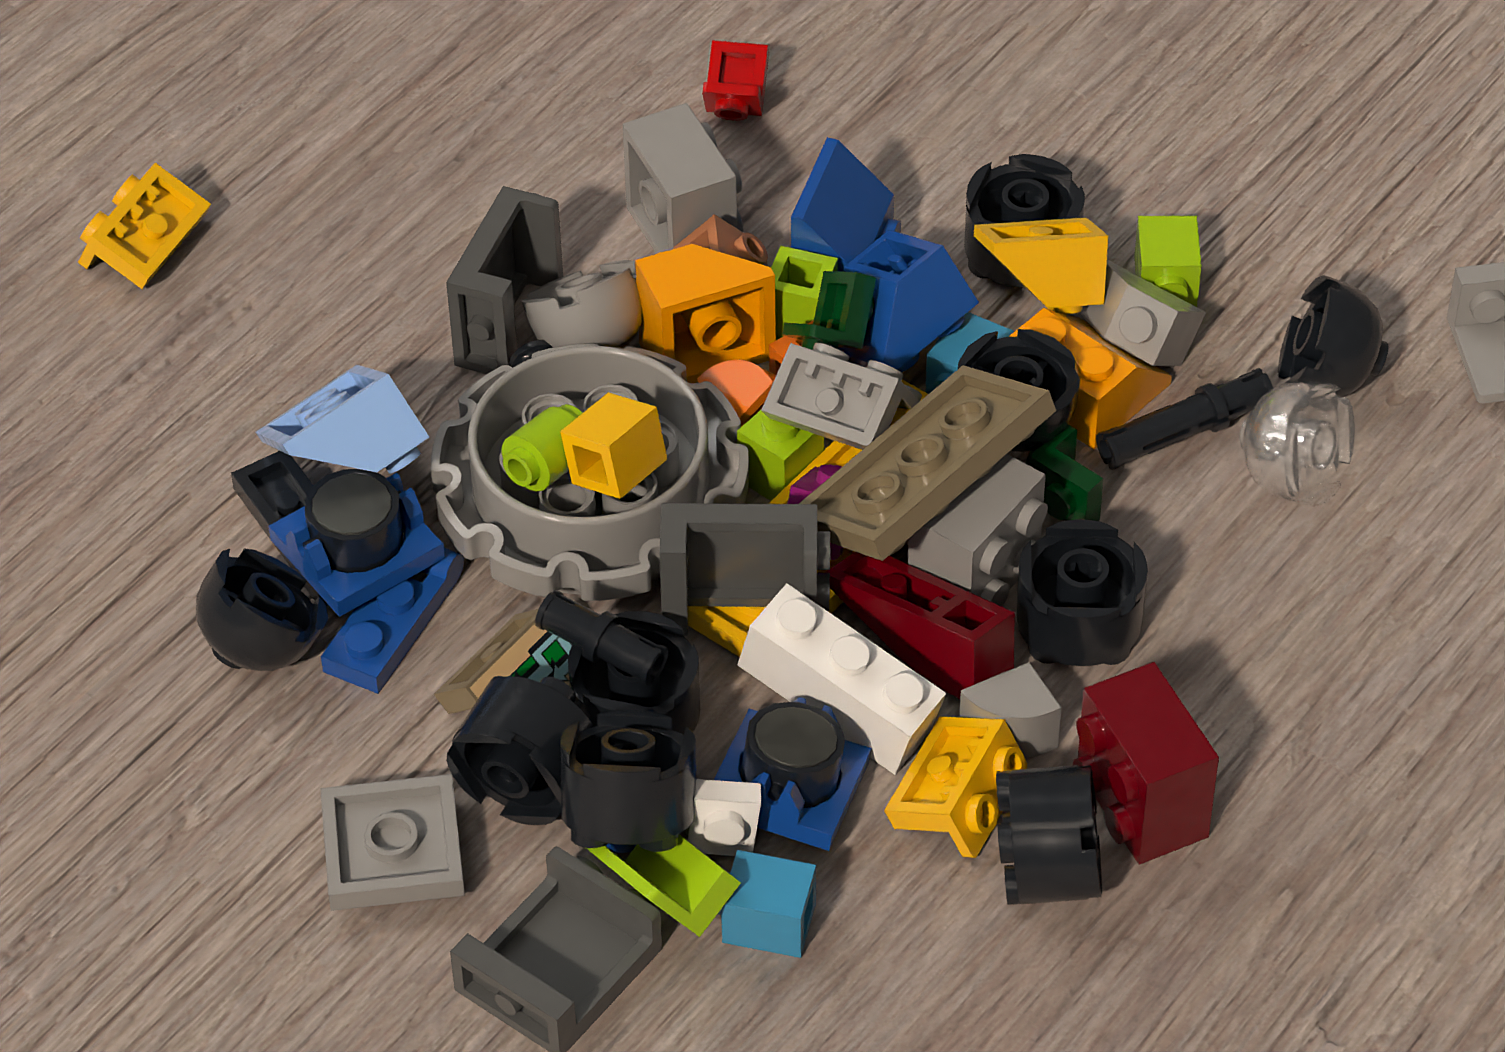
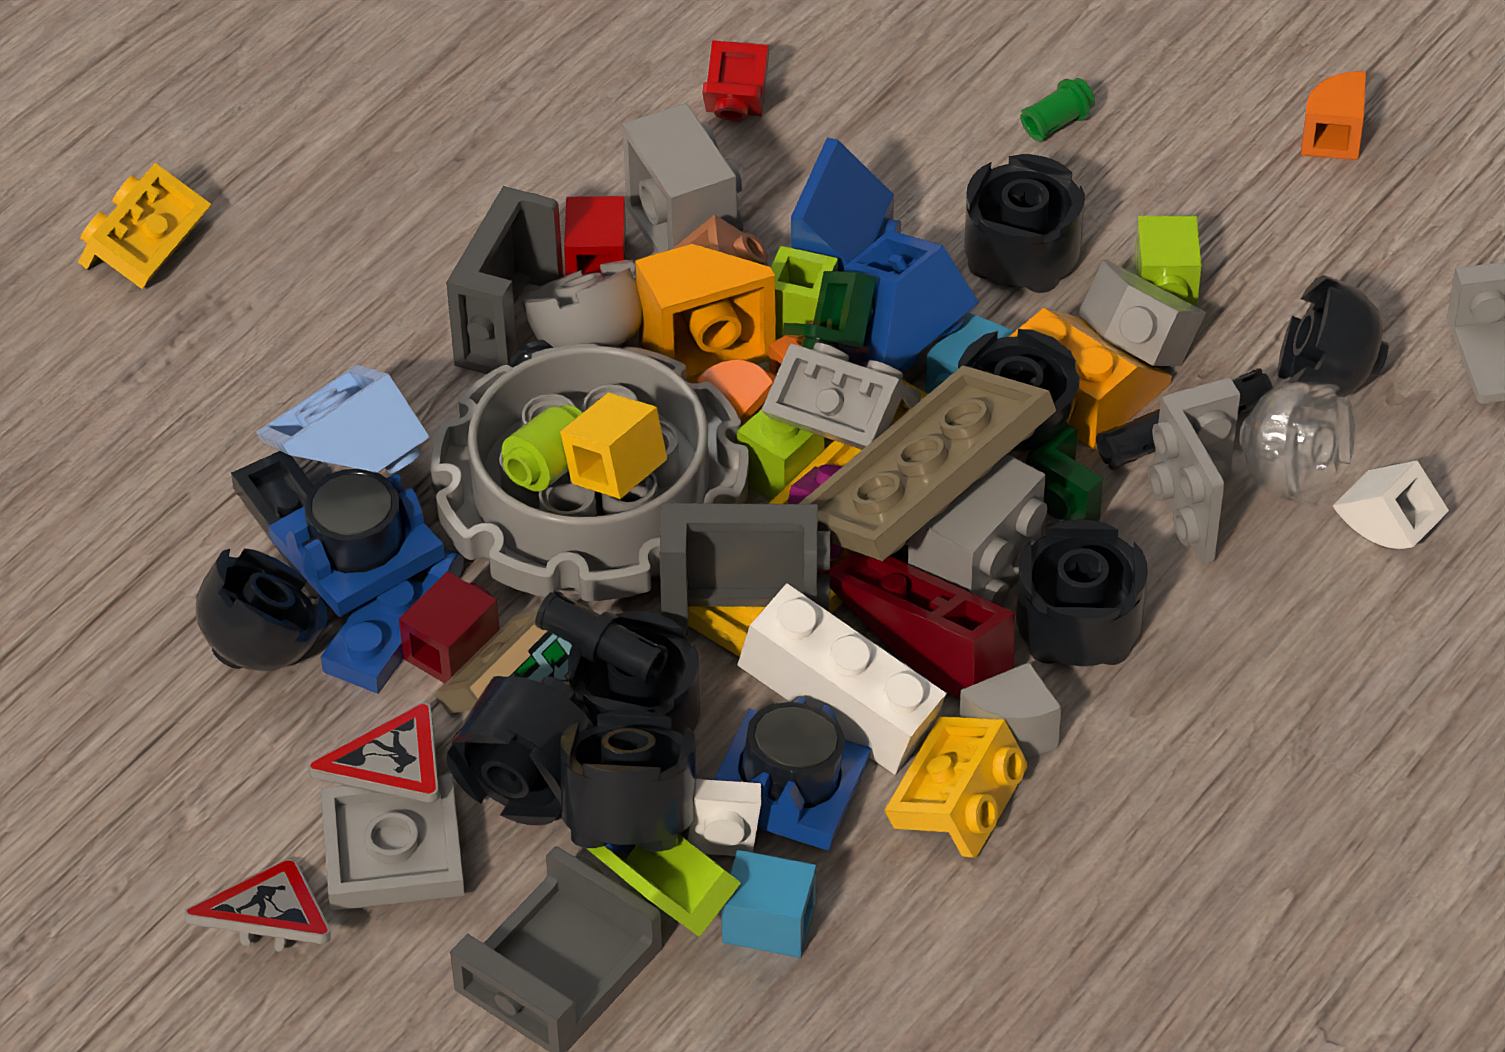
yellow slope [974,218,1108,314] -> none
black brick [996,765,1102,905] -> none
dark red brick [1073,662,1219,865] -> none
none -> piece [185,859,331,951]
none -> piece [308,703,440,803]
none -> dark red brick [399,571,500,684]
none -> red brick [564,196,627,276]
none -> green pin [1020,78,1095,142]
none -> light grey bracket [1148,377,1240,564]
none -> orange brick [1301,71,1366,160]
none -> white brick [1333,460,1449,549]

